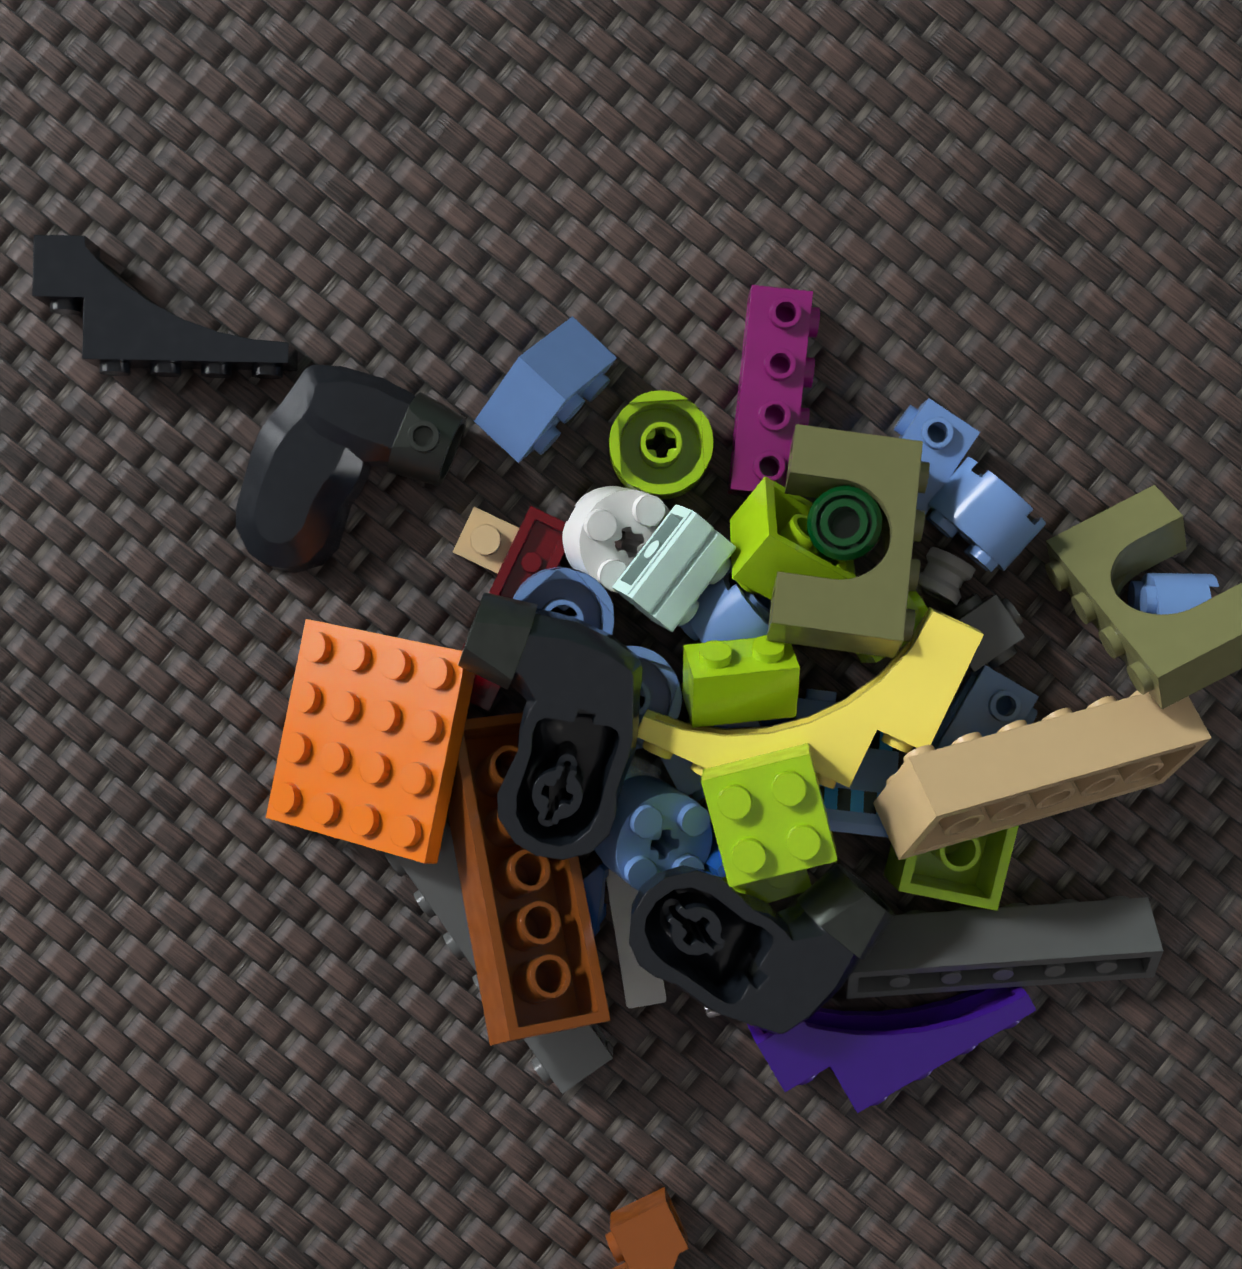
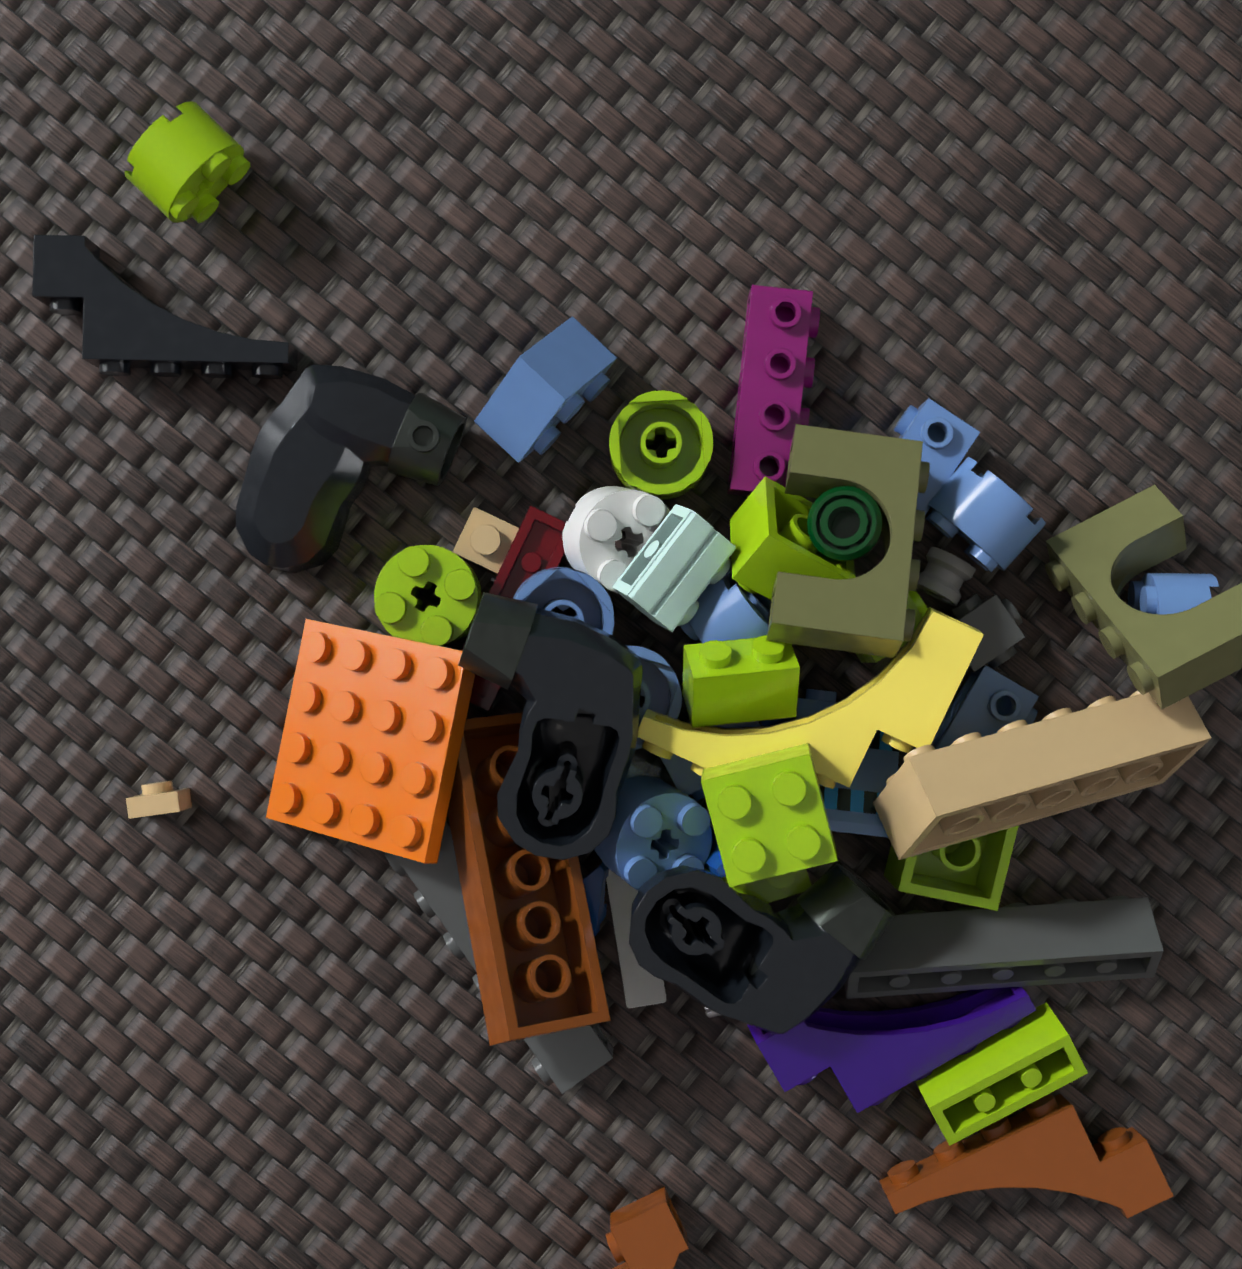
none -> lime brick [125,101,250,223]
none -> tan plate [126,780,192,819]
none -> lime brick [374,545,482,647]
none -> dark orange arch [879,1094,1174,1219]
none -> lime brick [915,1002,1088,1146]

